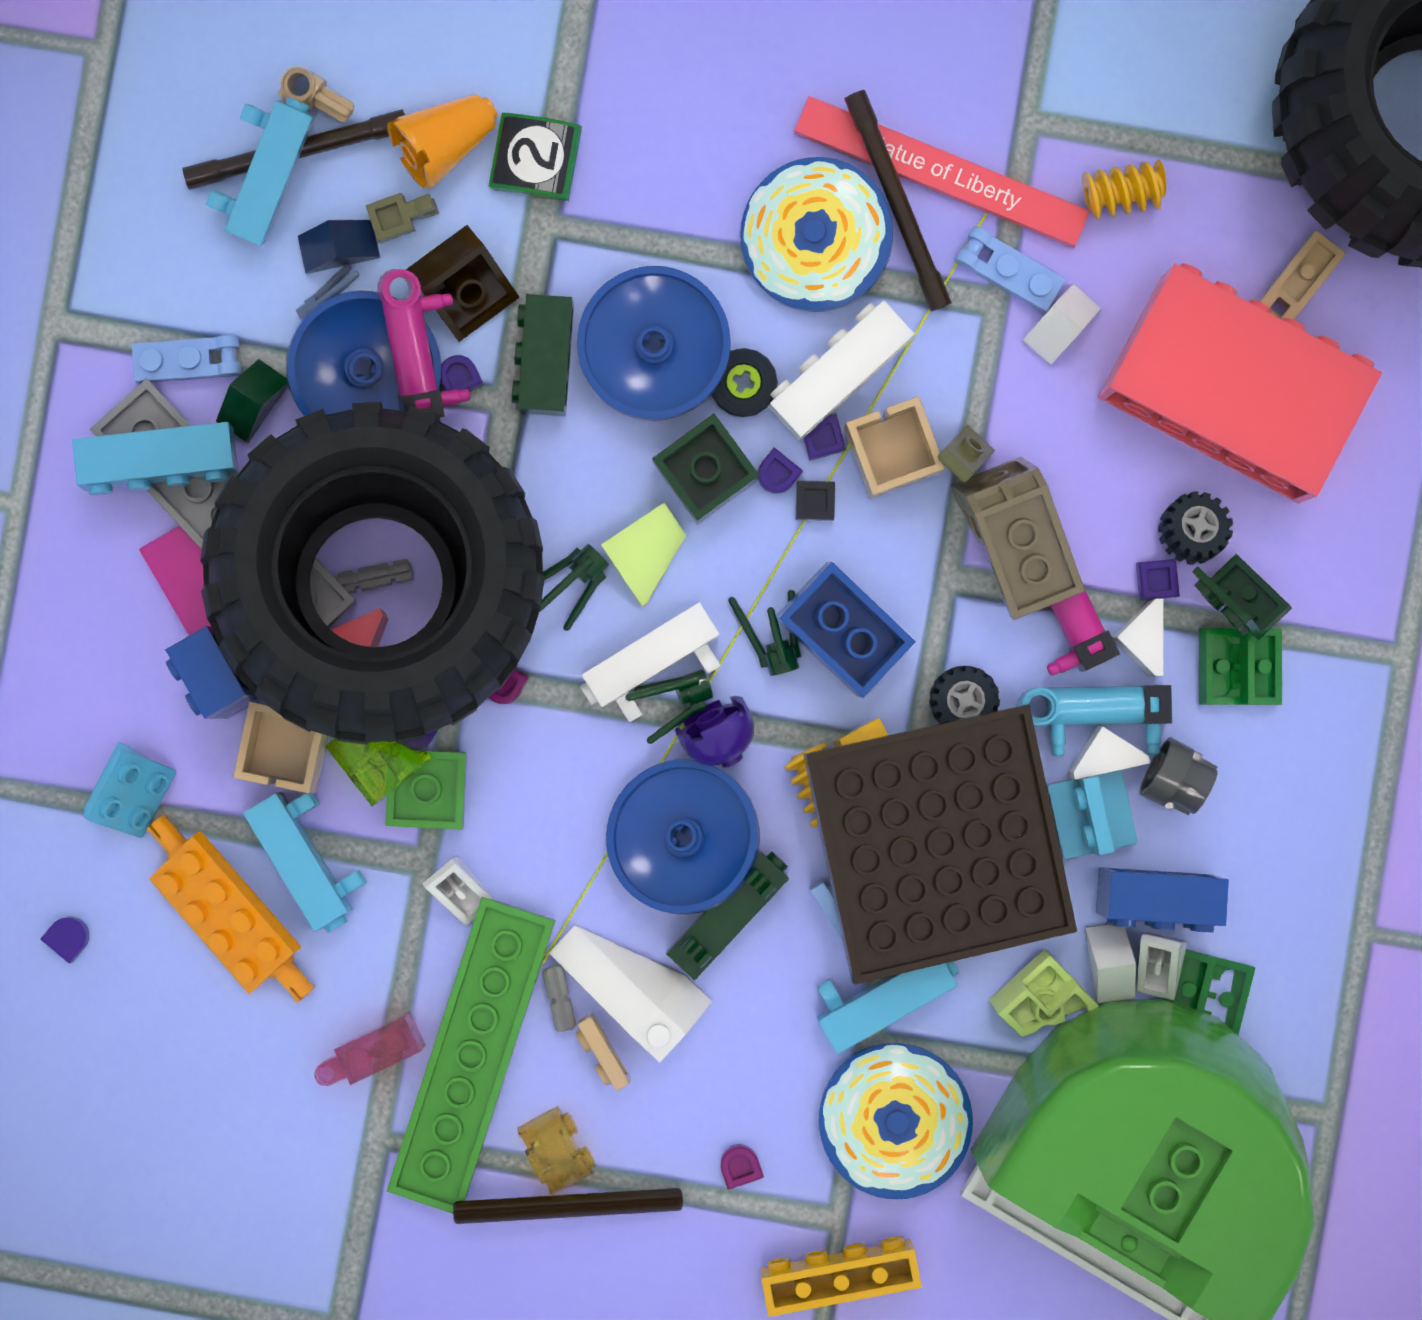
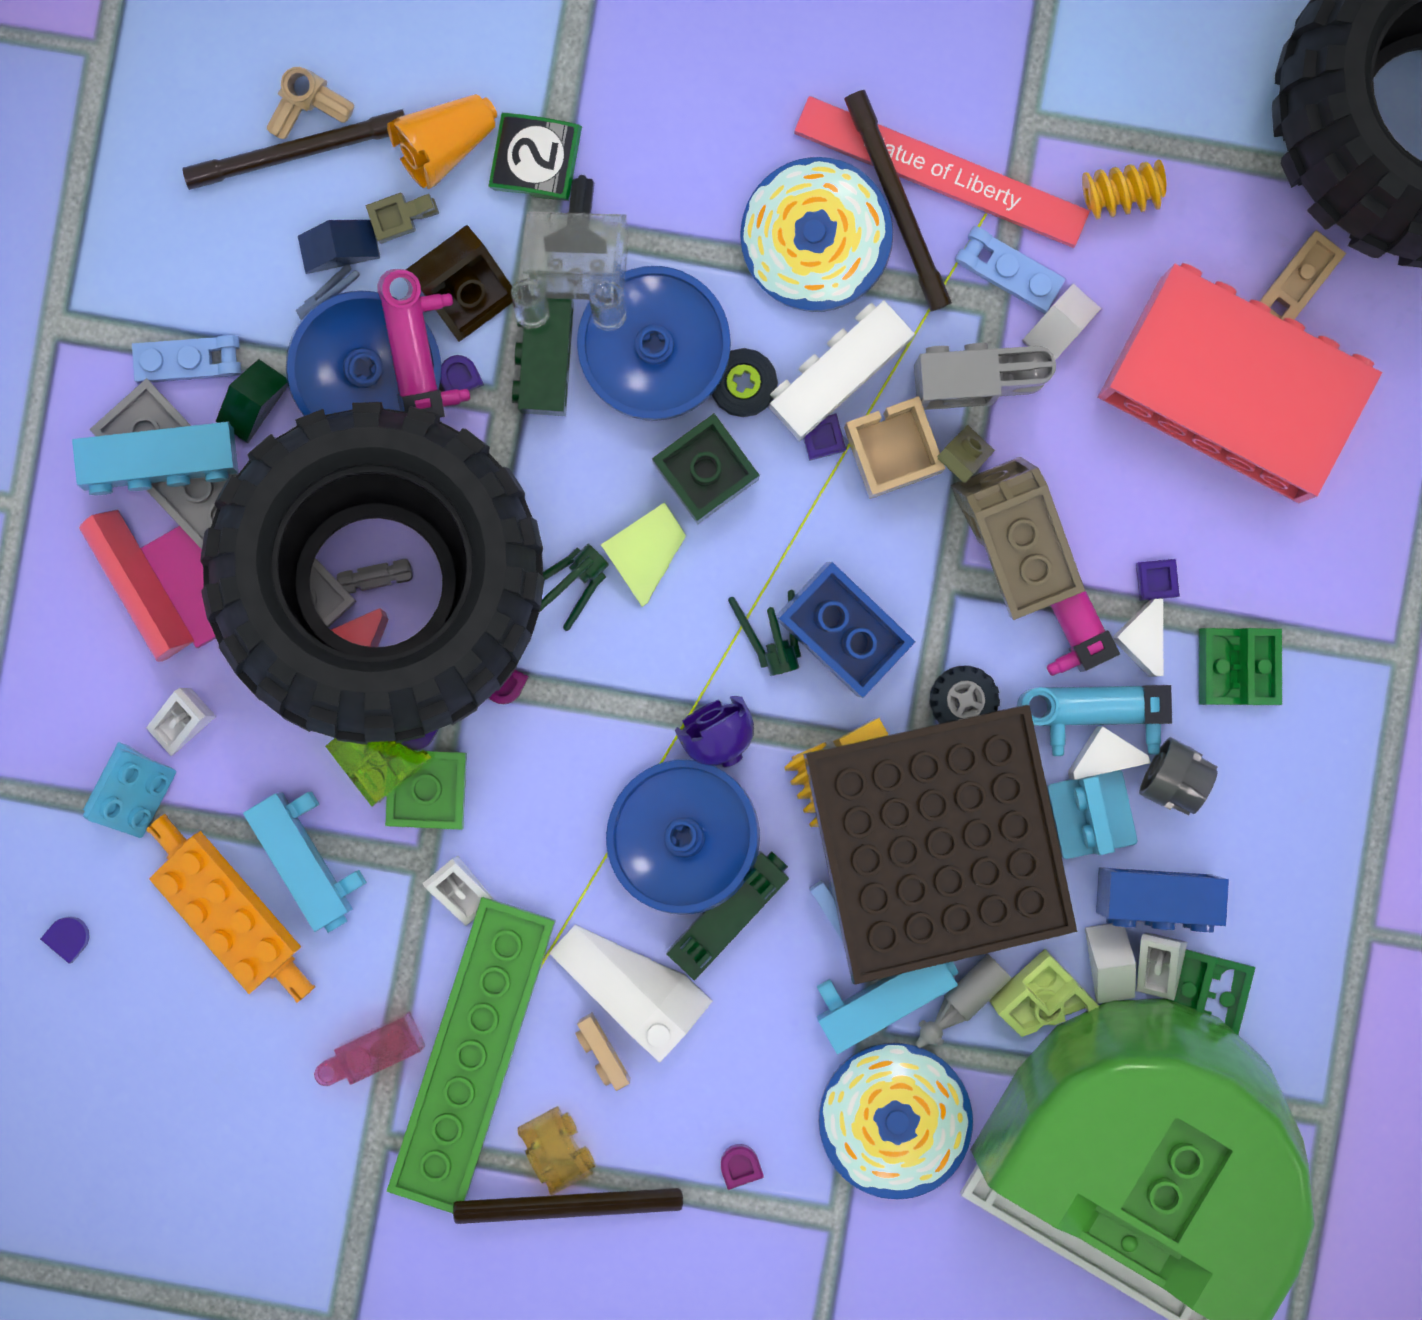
blue brick [165,626,260,719] -> none
medium azure brick [205,97,315,246] -> none
tan piece [233,702,328,794] -> none
light grey piece [542,965,576,1032] -> none
white brick [580,602,721,722] -> none
dark green plant [625,669,713,744] -> none
dark purple tile [758,447,803,494] -> none
yellow brick [760,1236,922,1317] -> none
black tile [795,481,835,521] -> none
black wheel [1158,491,1233,565] -> none
dark green bracket [1192,554,1292,641] -> none
none -> coral brick [79,510,194,662]
none -> white slope [146,688,216,756]
none -> clear piece [511,175,629,331]
none -> light grey brick [914,343,1056,410]
none -> light grey wheel [916,953,1012,1049]

